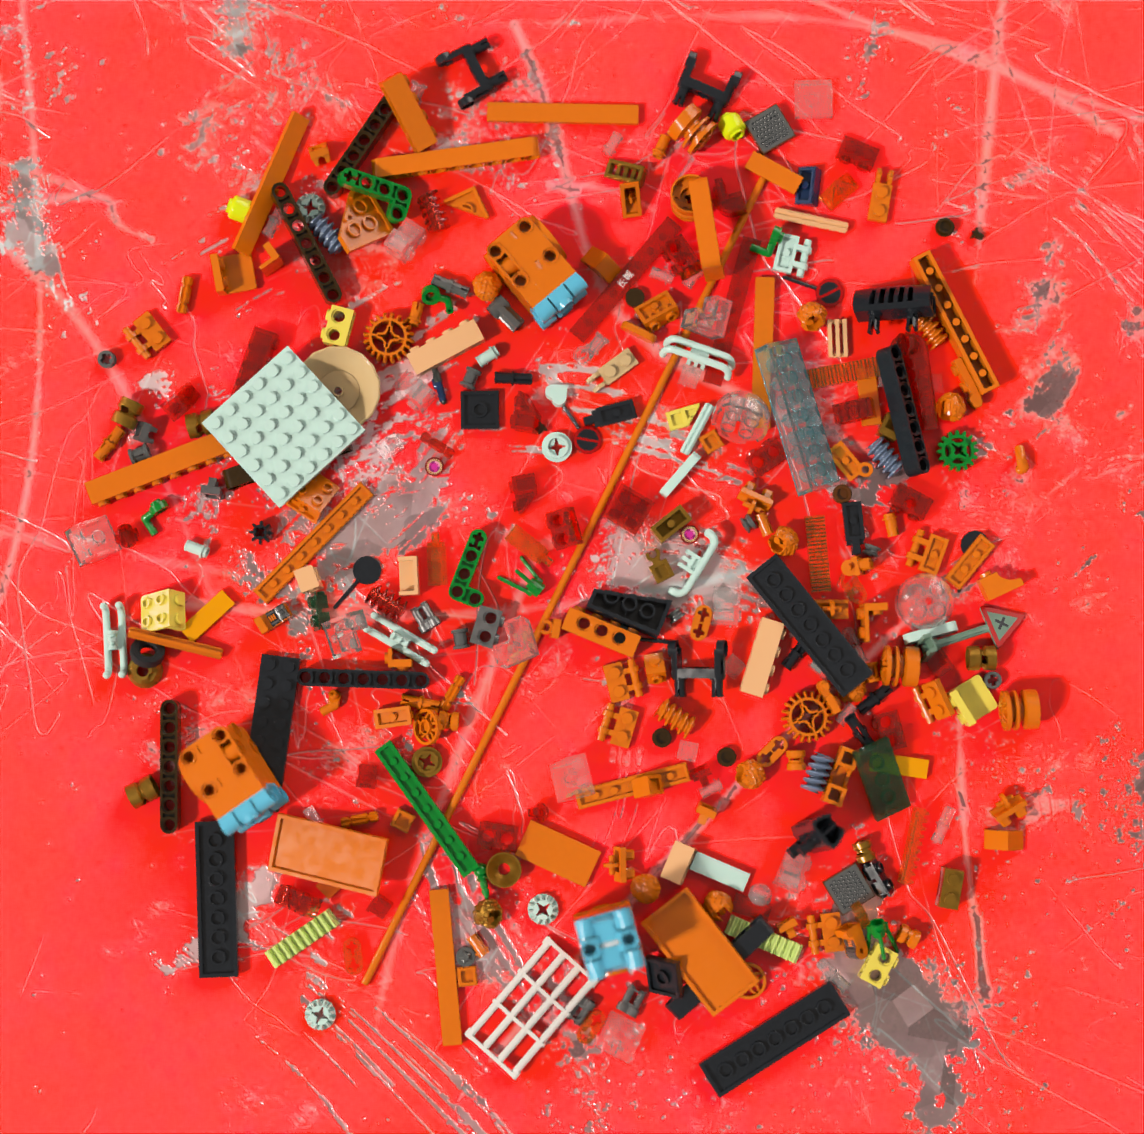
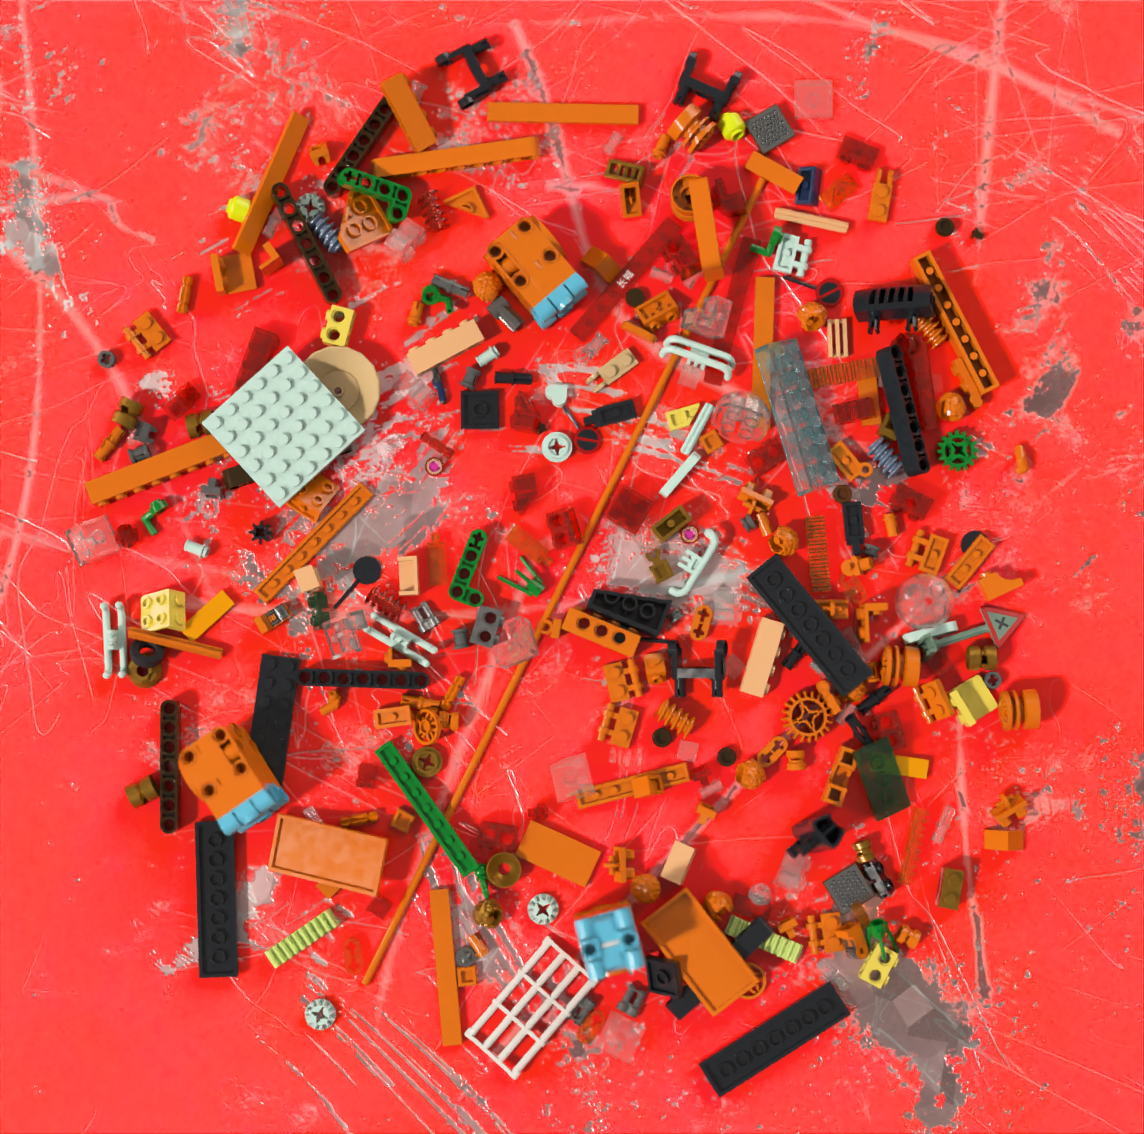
clear red brick [274,884,323,918] -> none
orange gear [363,312,415,364] -> none
light aqua tile [689,851,750,892] -> none
sand blue piece [800,751,835,794] -> none

